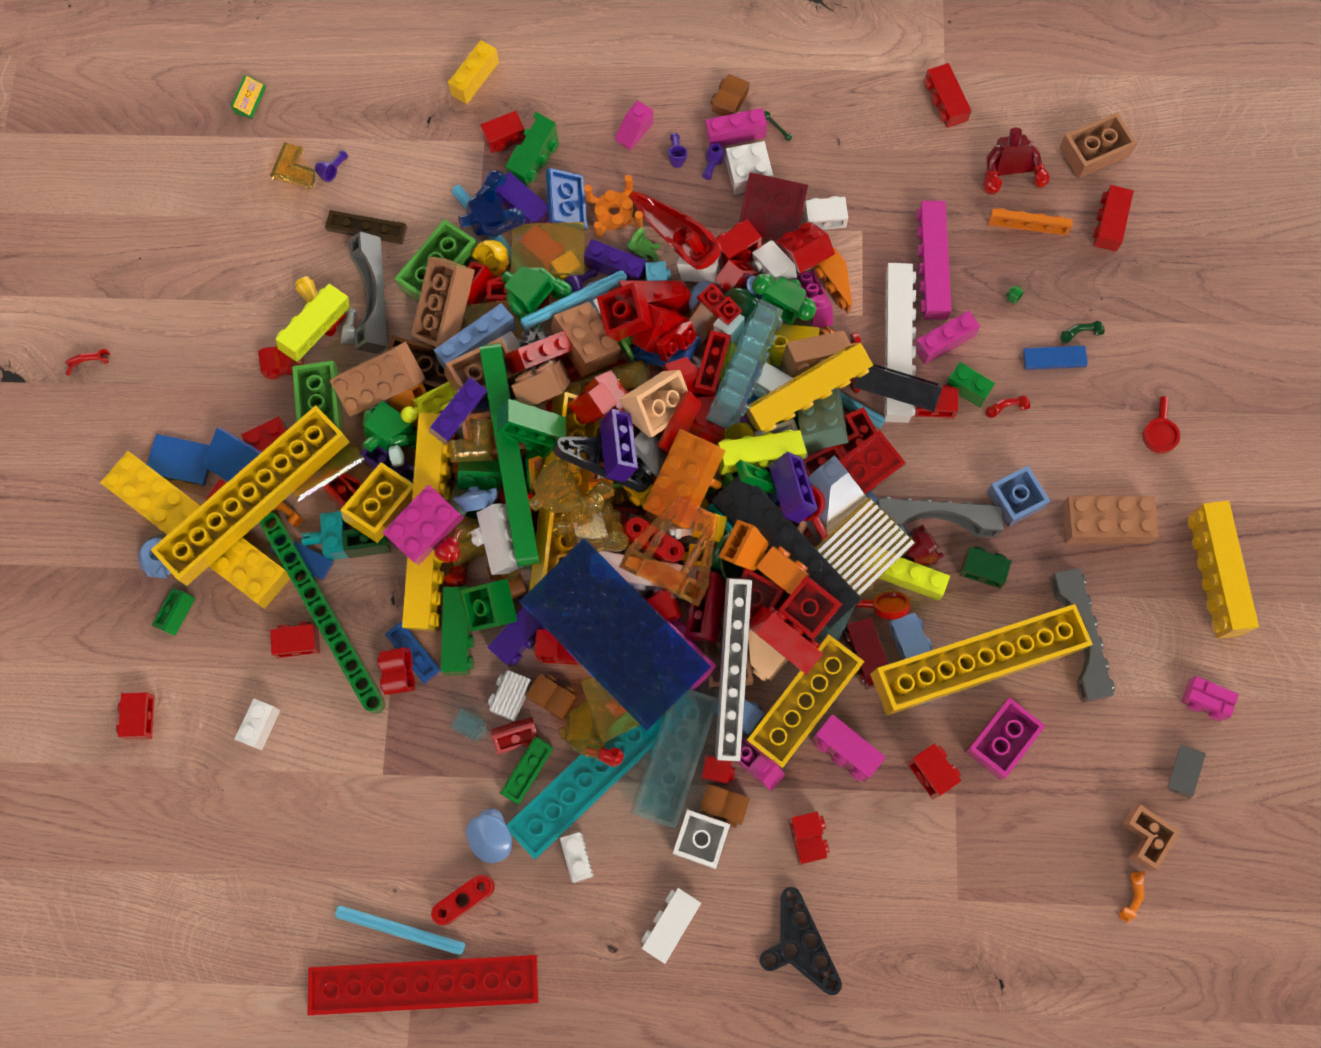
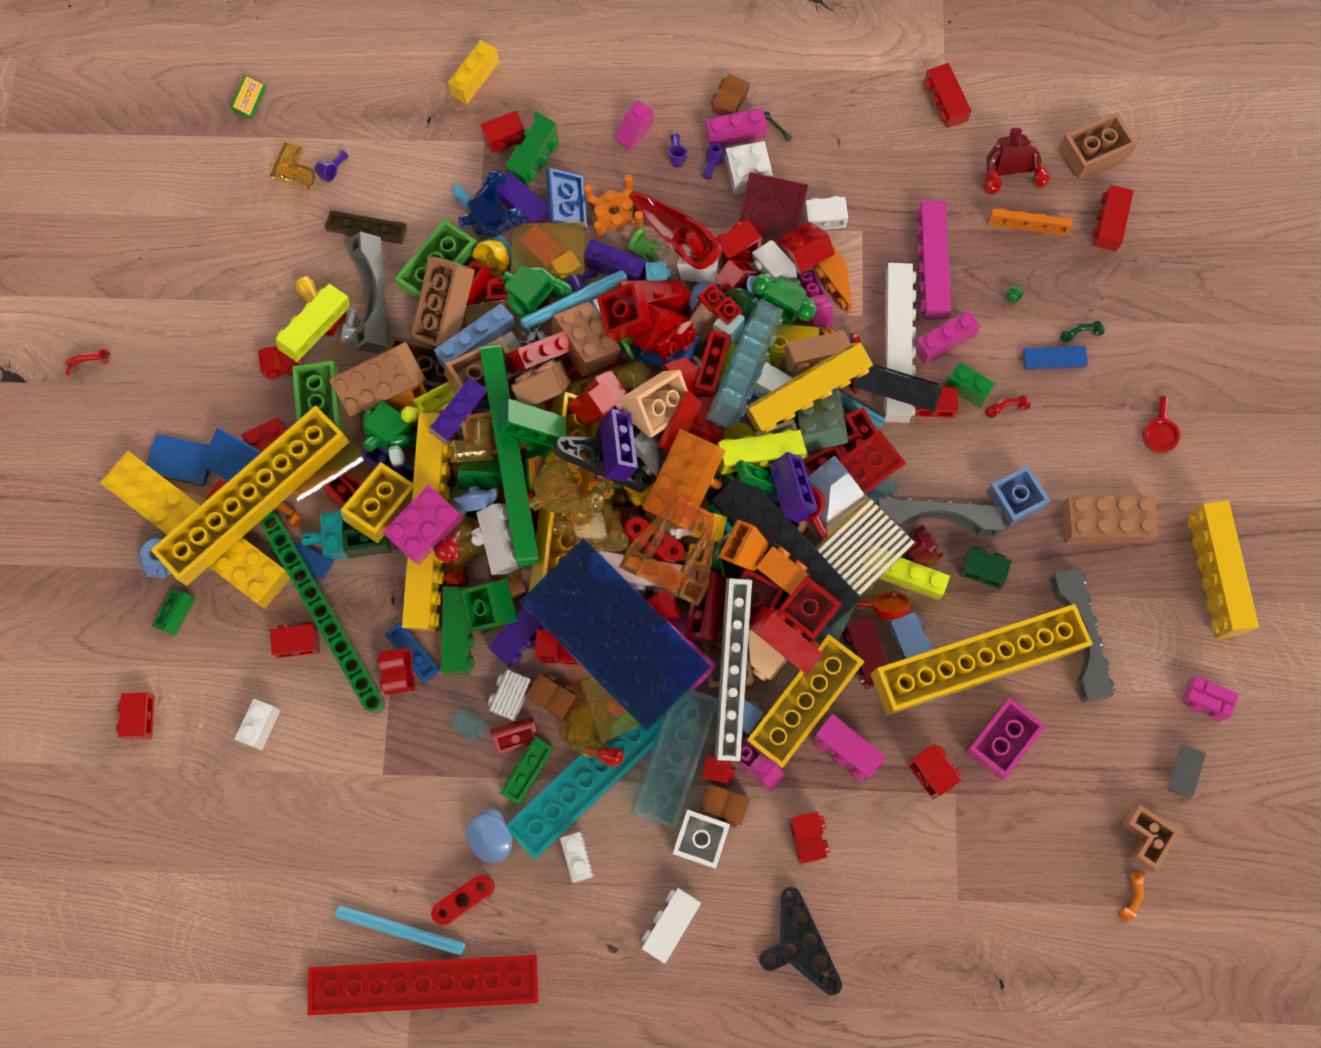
none -> clear light blue brick [871,477,900,499]

